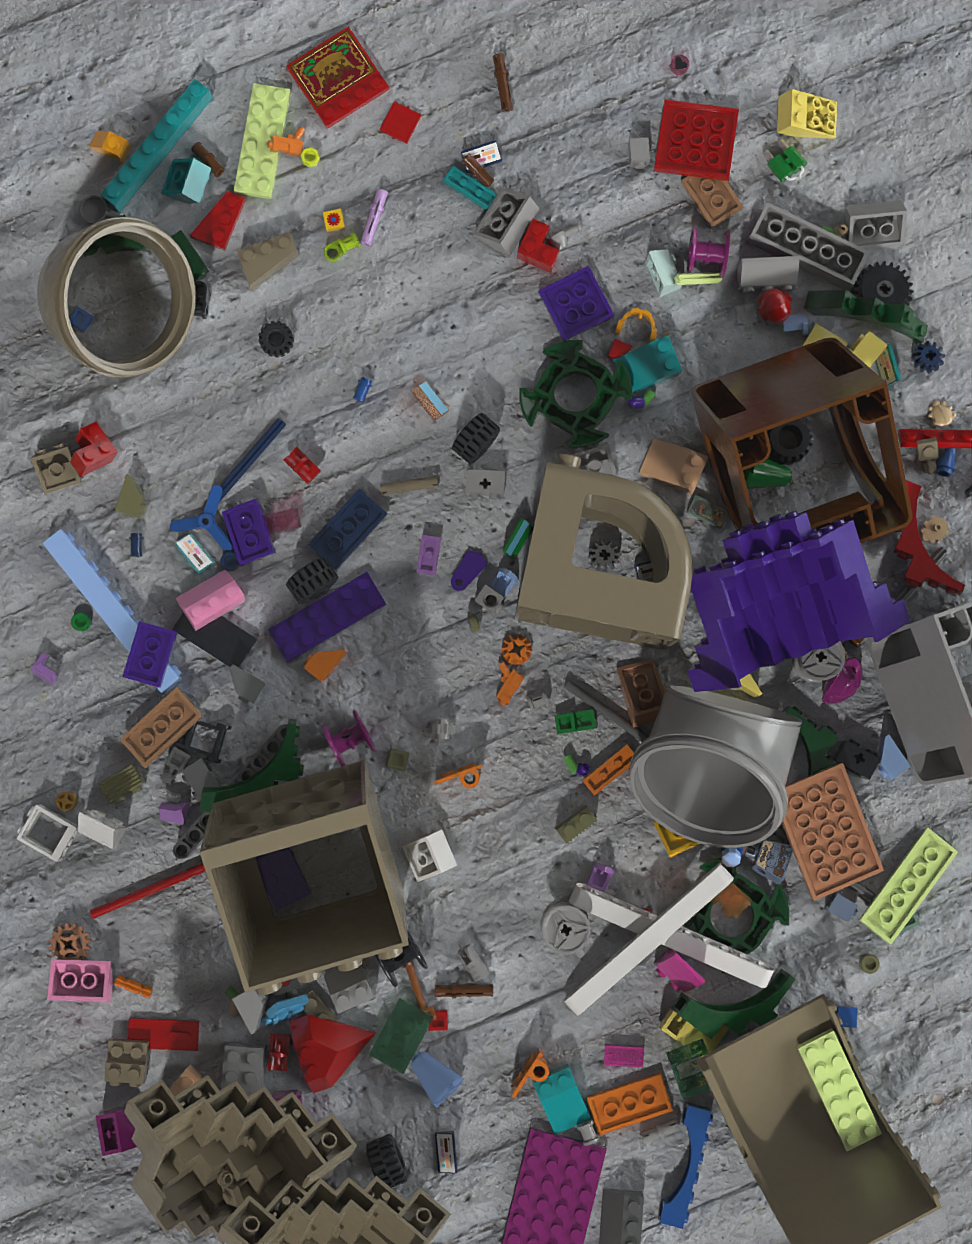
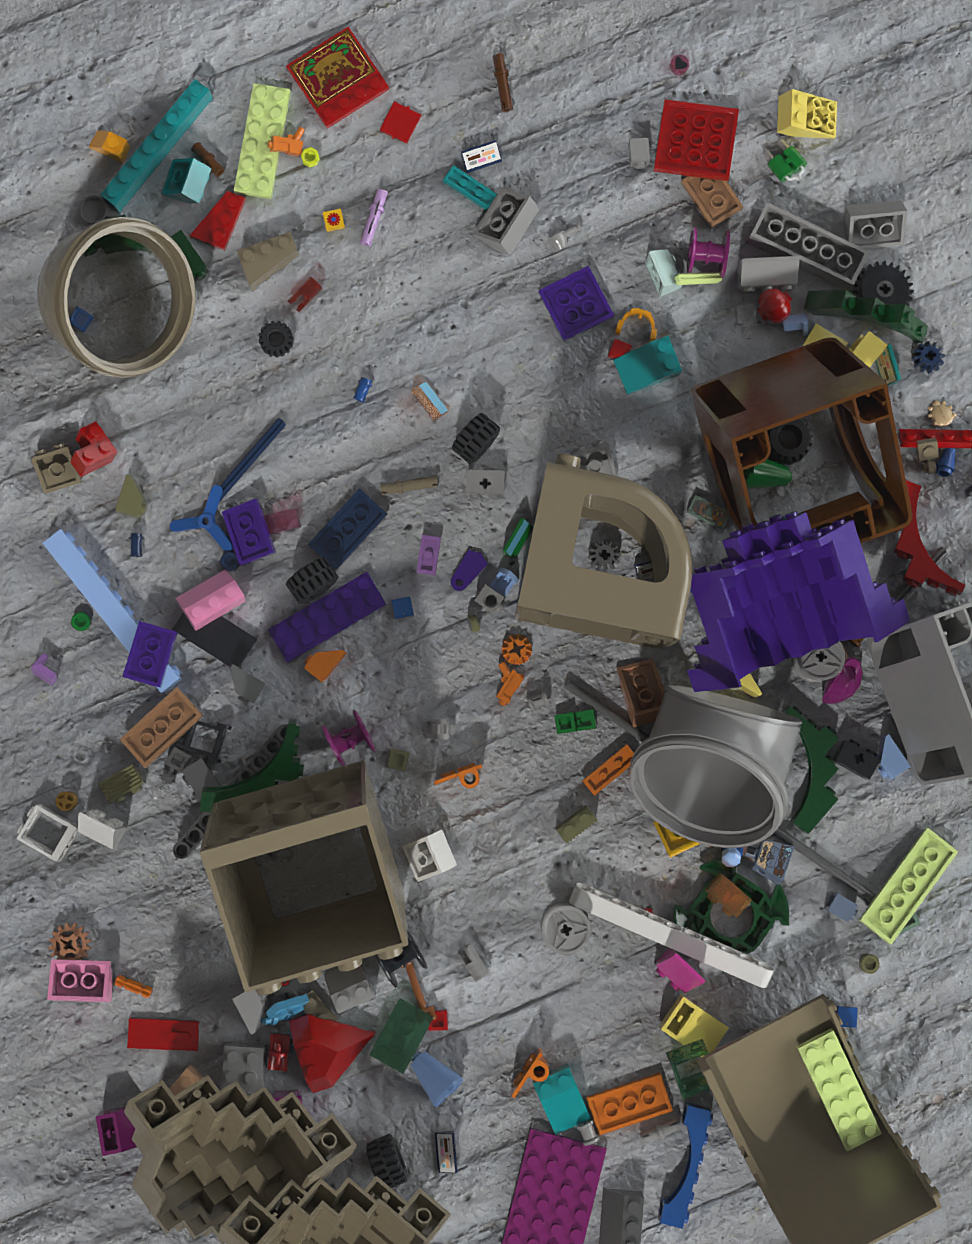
red piece [90,862,206,919] -> none
dark tan plate [104,1038,149,1087] -> none
medium lavender tile [159,801,190,825] -> none
slope [174,533,215,574] -> none
black piece [194,281,210,319] -> none
dark tan plate [217,1169,244,1207] -> none
arm [224,985,240,1016] -> none
plate [256,847,311,911] -> none
red hips [283,446,321,484] -> none
lime connector [323,231,361,263] -> none
reddish brown pin [435,983,493,999] -> none
reddish brown axle [461,153,494,187] -> none
red brick [517,218,560,273] -> none
dark green piece [519,340,632,448] -> none
arm [563,754,590,776] -> none
white beam [564,863,734,1016] -> none
medium lavender tile [586,862,615,893] -> none
dark pink tile [604,1044,644,1067] -> none
arm [627,389,656,409] -> none
light nougat slope [639,438,708,495] -> none
dark green arch [671,969,796,1039] -> none
nougat plate [782,762,884,901] -> none
tan arm [822,224,848,238] -> none
tan piece [921,515,949,544] -> none
none -> clear red hinge [288,276,323,313]
none -> blue tile [391,596,414,619]

